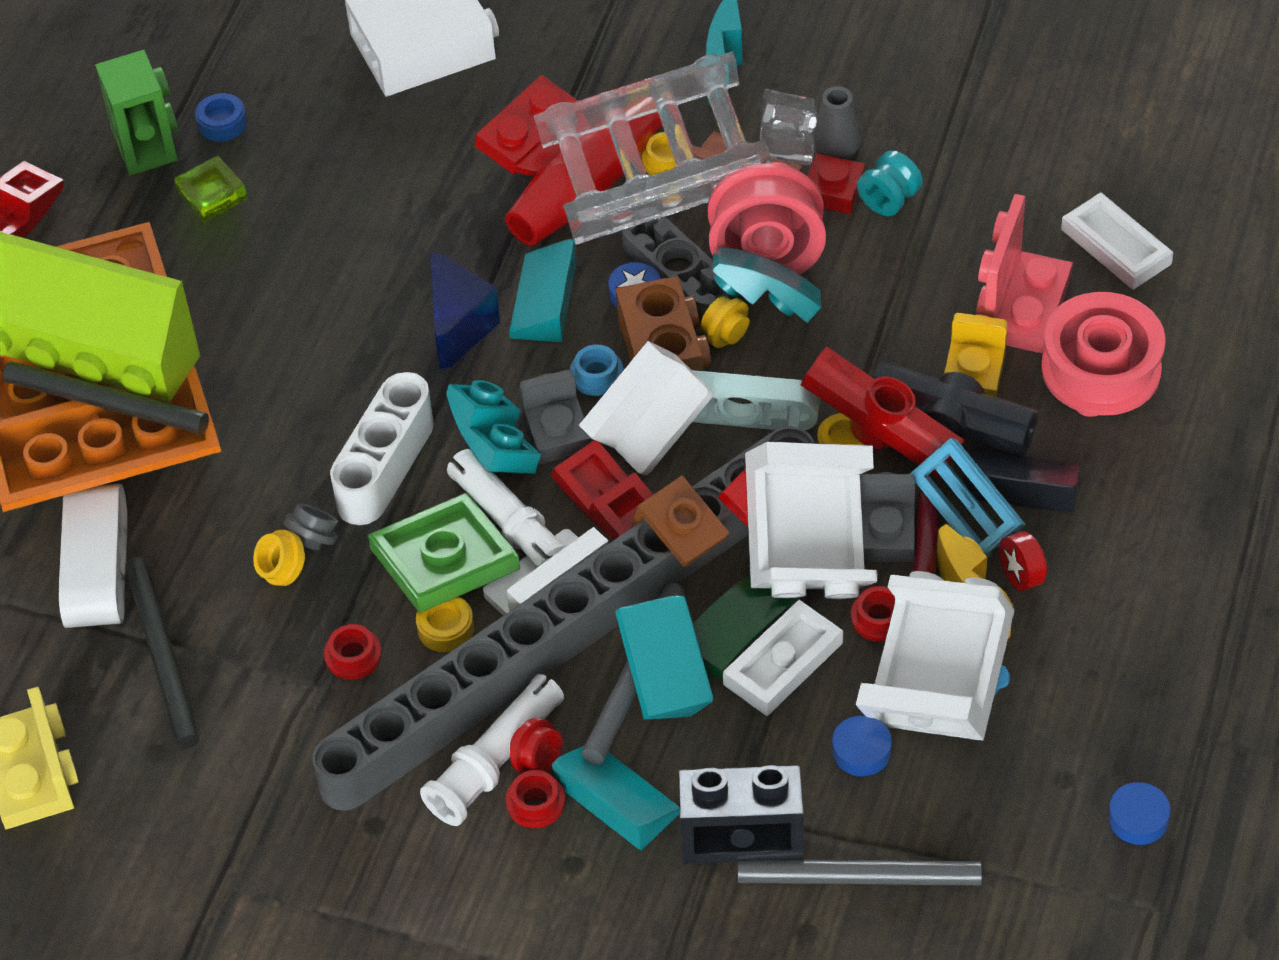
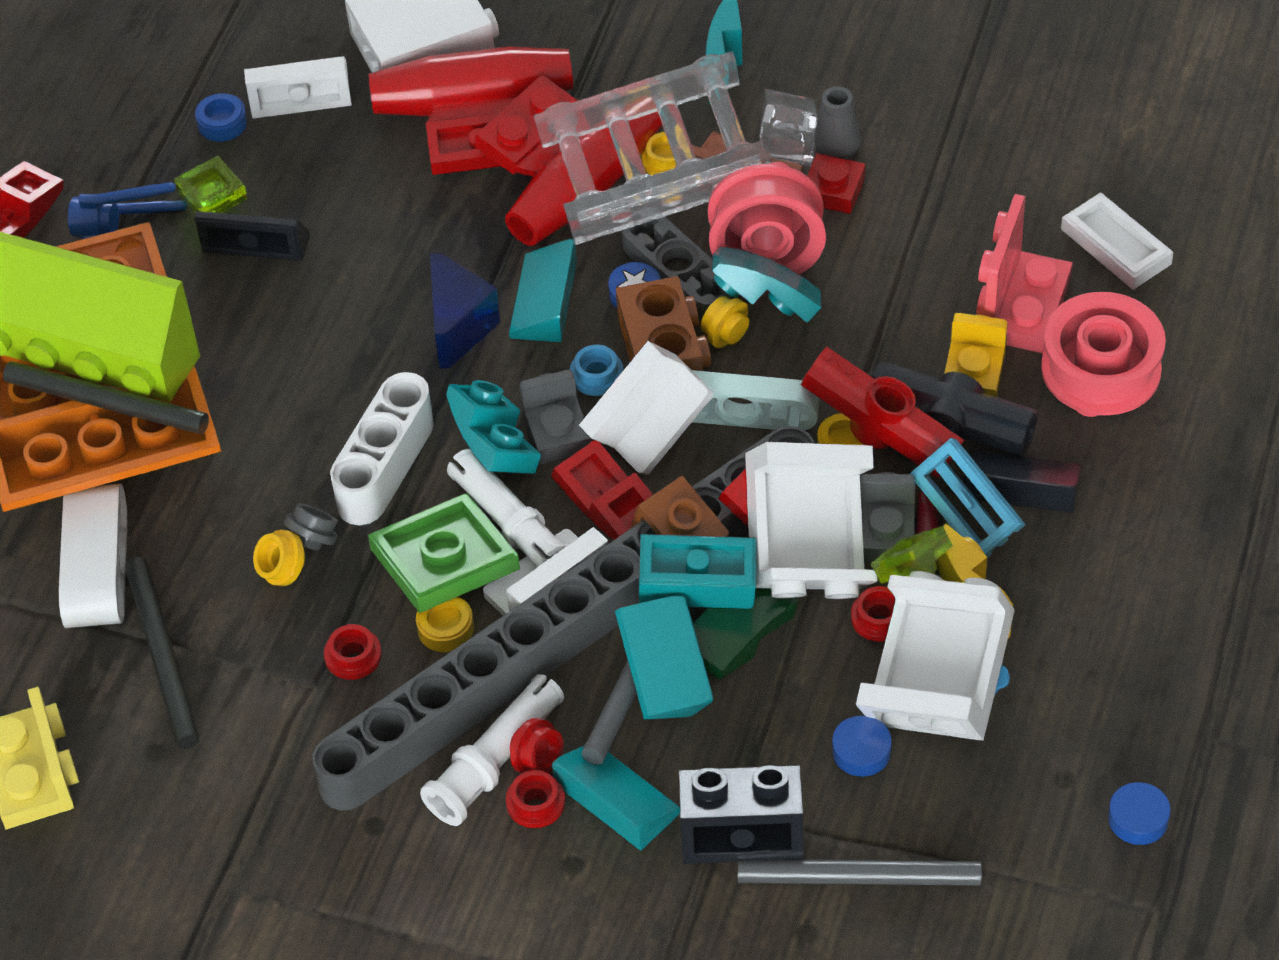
bright green brick [95,50,178,176] -> none
white plate [723,600,843,716] -> none
teal wheel [857,150,923,217] -> none
red tile [999,531,1047,591] -> none
none -> blue plant [68,182,188,239]
none -> black slope [194,211,309,260]
none -> white panel [244,56,352,119]
none -> red plate [368,46,573,175]
none -> teal slope [639,534,756,609]
none -> clear neon green plate [871,526,953,584]

